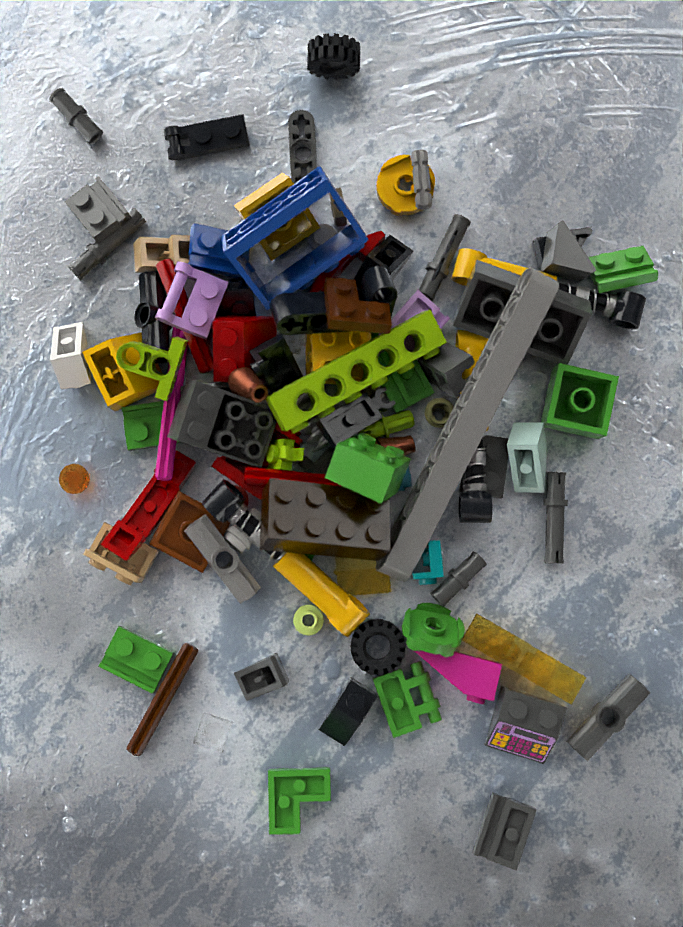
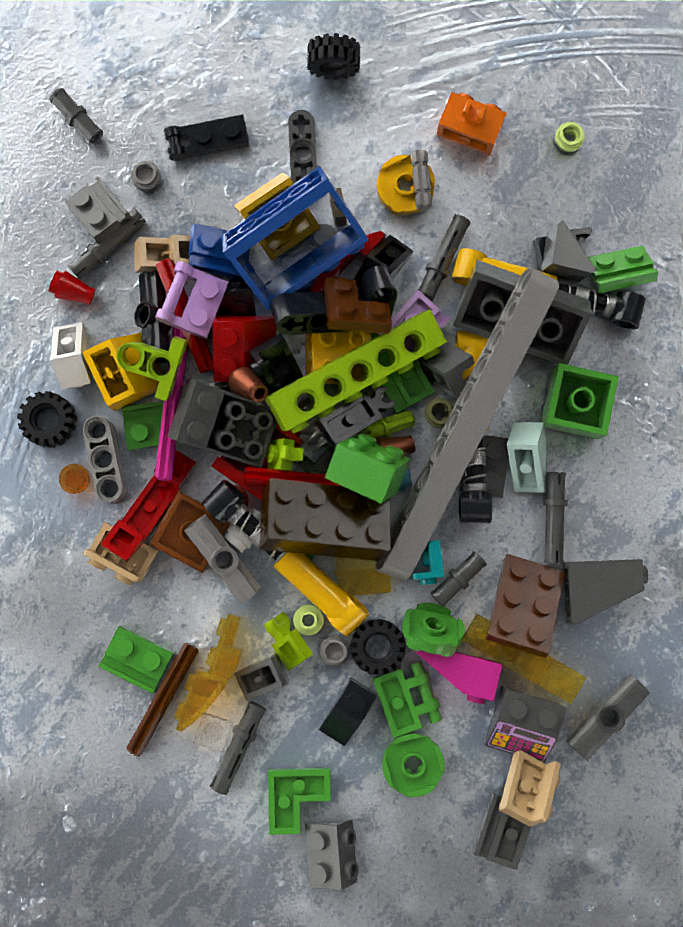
none -> black tyre [17,391,77,448]
none -> red cone [48,270,96,306]
none -> light grey beam [83,416,128,504]
none -> light grey plate [131,161,161,191]
none -> clear yellow slope [174,613,244,732]
none -> dark grey pin [209,701,267,795]
none -> lime plate [264,612,313,671]
none -> dark grey bracket [305,819,358,890]
none -> light grey plate [319,636,350,667]
none -> bright green plate [382,732,445,797]
none -> orange brick [436,92,507,155]
none -> reddish brown plate [486,554,565,658]
none -> tan bracket [499,750,561,827]
none -> yellowish green plate [555,122,585,152]
none -> dark grey slope [563,559,648,624]

